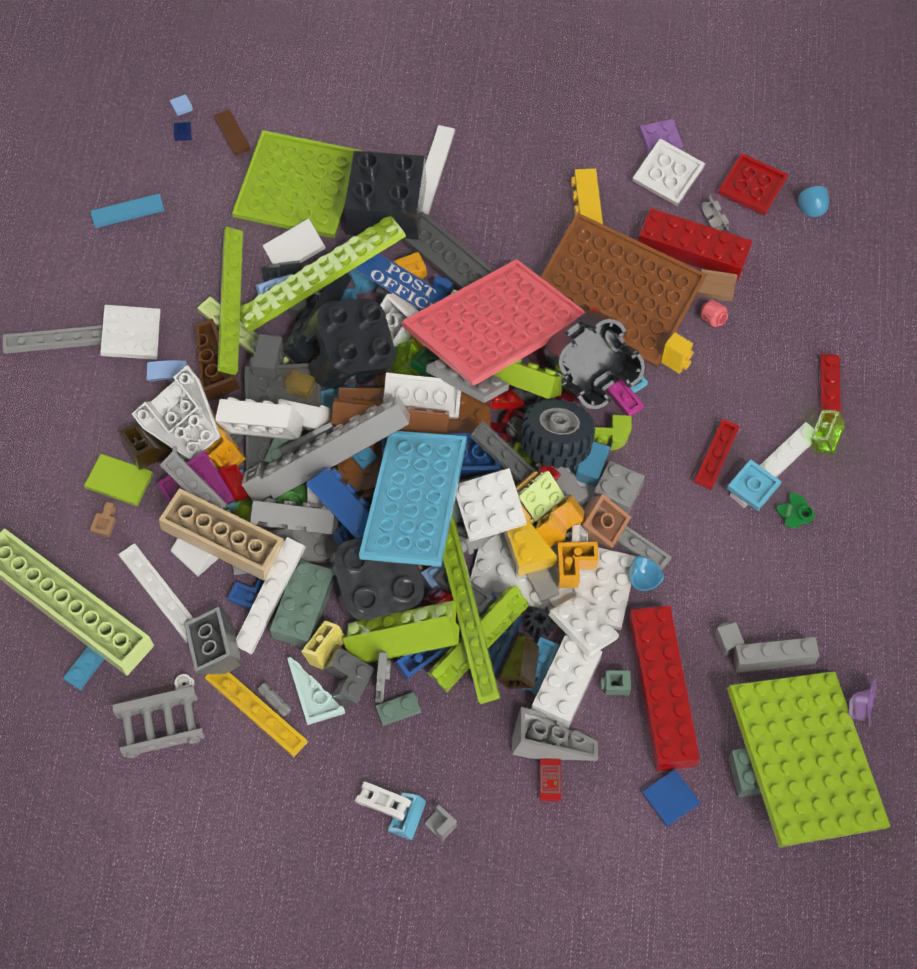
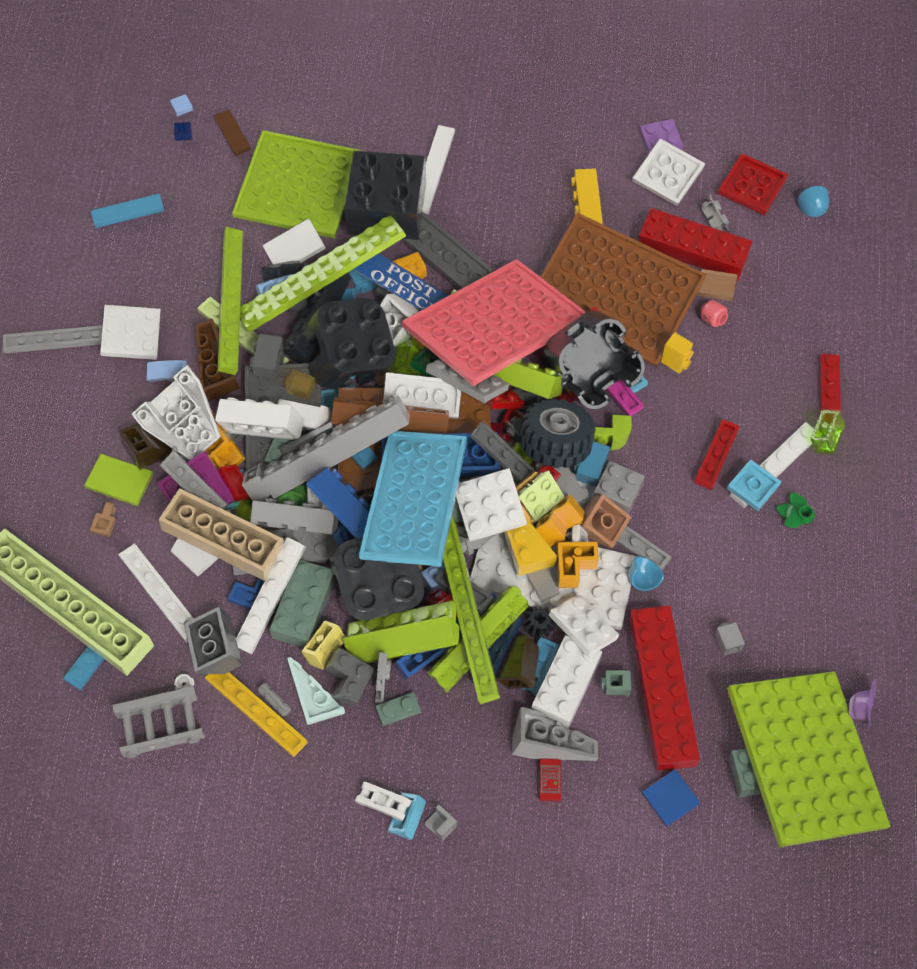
blue plate [433,276,453,296] -> none
light grey brick [732,637,820,673] -> none

